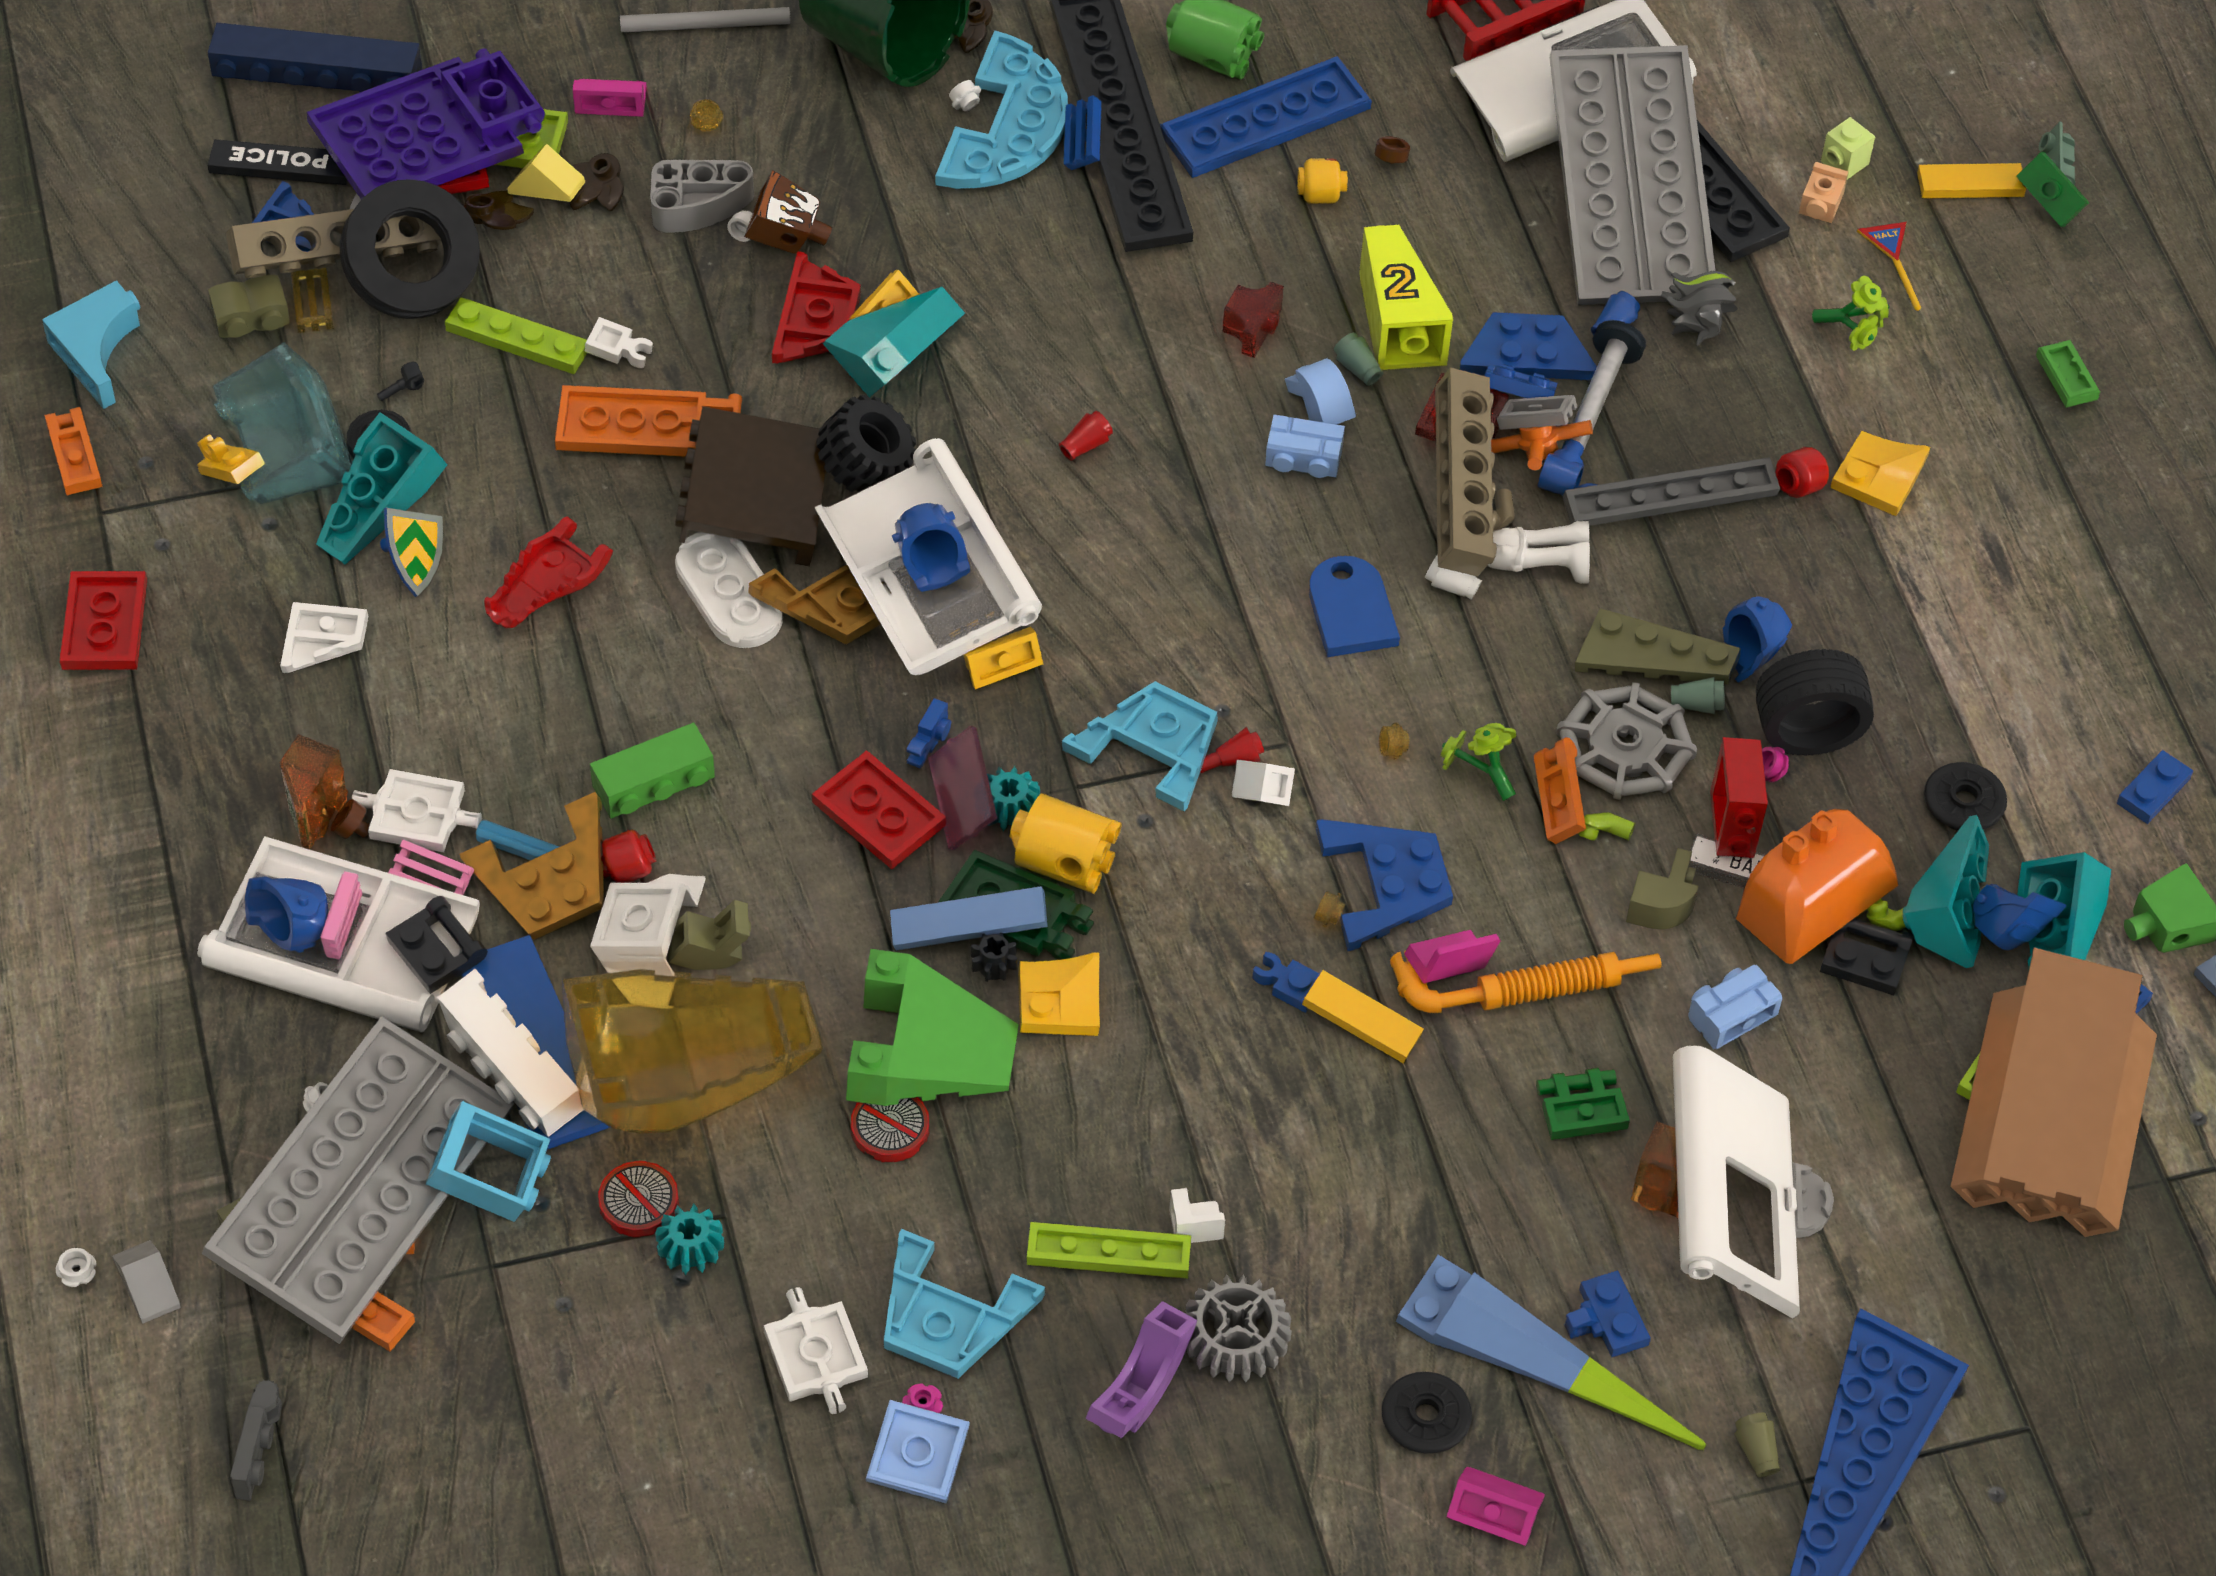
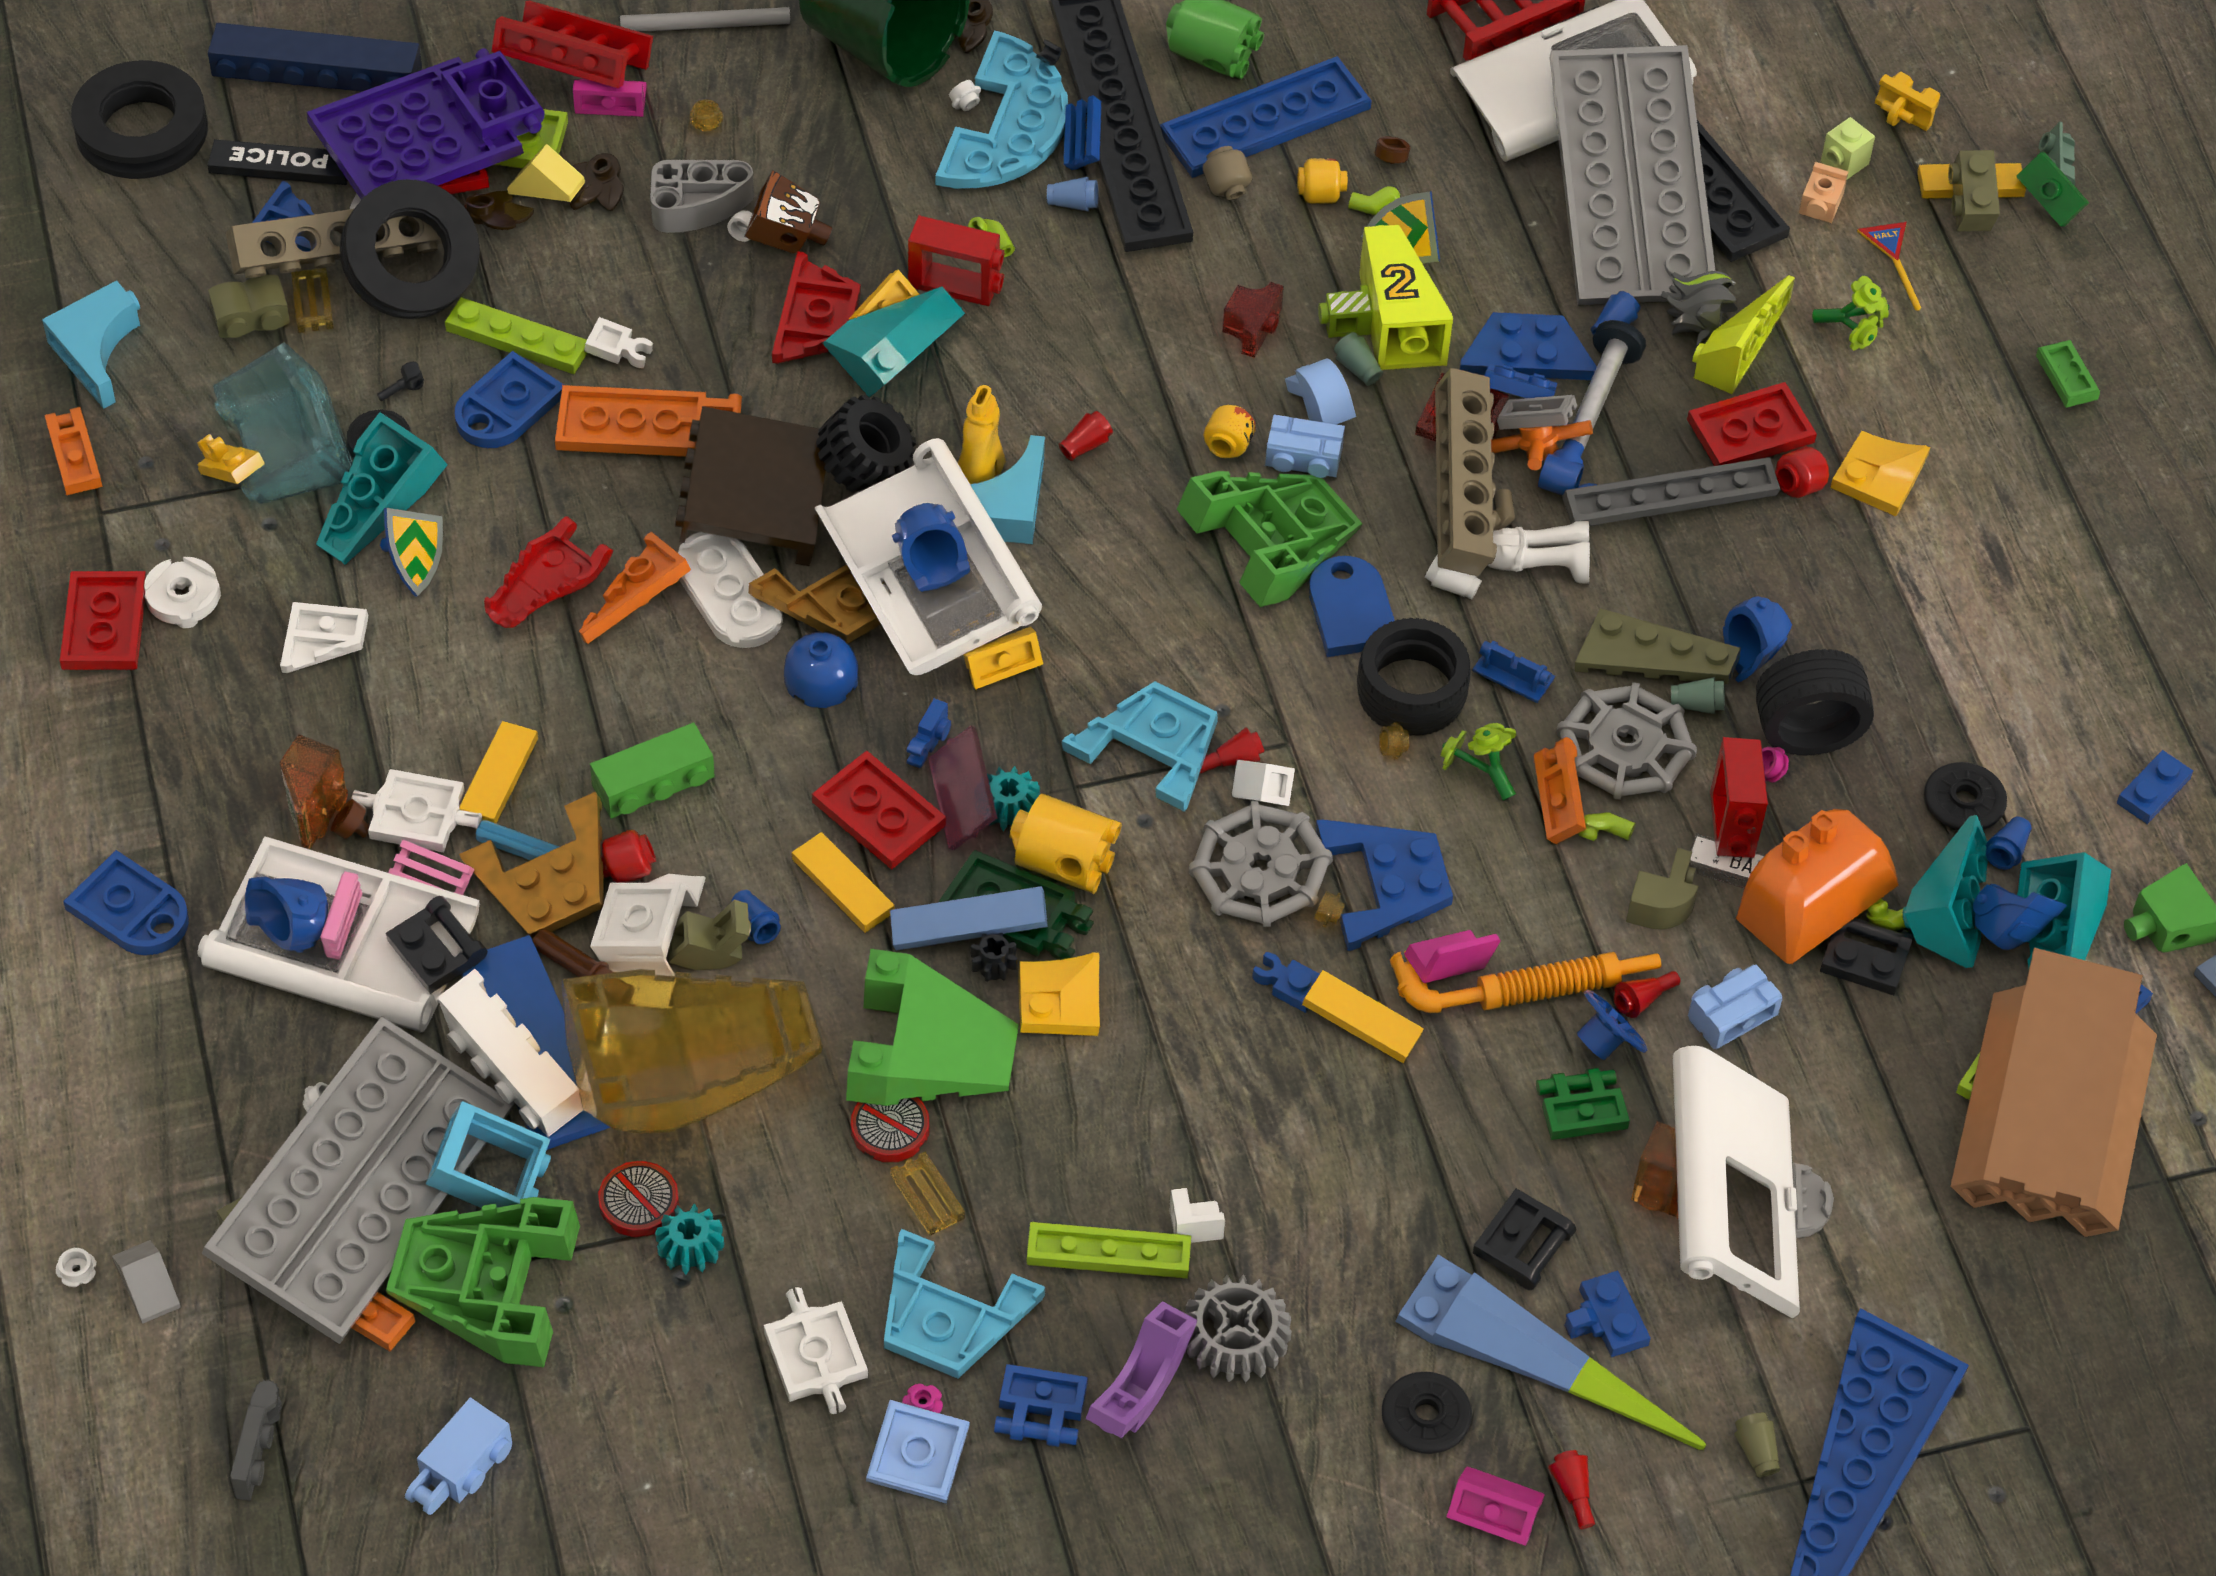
none -> blue tile [63,850,189,955]
none -> black tyre [71,60,208,179]
none -> white plate [144,557,221,628]
none -> bright green wedge [386,1197,580,1367]
none -> light blue brick [405,1397,512,1515]
none -> blue tile [454,351,564,448]
none -> yellow tile [460,721,538,824]
none -> red fence [491,0,653,88]
none -> reddish brown axle [532,929,634,1004]
none -> orange wing [579,532,691,644]
none -> blue cone [731,890,781,944]
none -> blue cylinder [784,632,858,708]
none -> yellow tile [792,832,895,933]
none -> clear yellow tile [890,1151,965,1236]
none -> red window [908,215,1005,306]
none -> yellow piece [958,385,1006,484]
none -> lime arm [968,217,1015,257]
none -> medium azure arch [970,435,1045,544]
none -> blue plate [994,1364,1088,1447]
none -> black hand [1036,39,1062,66]
none -> medium blue cone [1047,177,1099,211]
none -> bright green wedge [1176,471,1362,607]
none -> light grey plate [1188,801,1333,927]
none -> dark tan head [1203,146,1253,200]
none -> yellow head [1203,405,1256,458]
none -> lime brick [1318,285,1373,338]
none -> lime arm [1348,186,1400,216]
none -> black tyre [1357,618,1471,736]
none -> shield [1361,191,1440,264]
none -> blue hinge [1472,641,1555,703]
none -> black plate [1473,1188,1576,1290]
none -> red cone [1548,1450,1595,1529]
none -> blue wheel [1577,990,1648,1060]
none -> red cone [1614,971,1681,1018]
none -> red plate [1687,382,1817,466]
none -> neon yellow wedge [1692,275,1795,394]
none -> yellow hips [1875,71,1940,131]
none -> olive brick [1948,150,2000,231]
none -> blue cone [1986,816,2032,870]

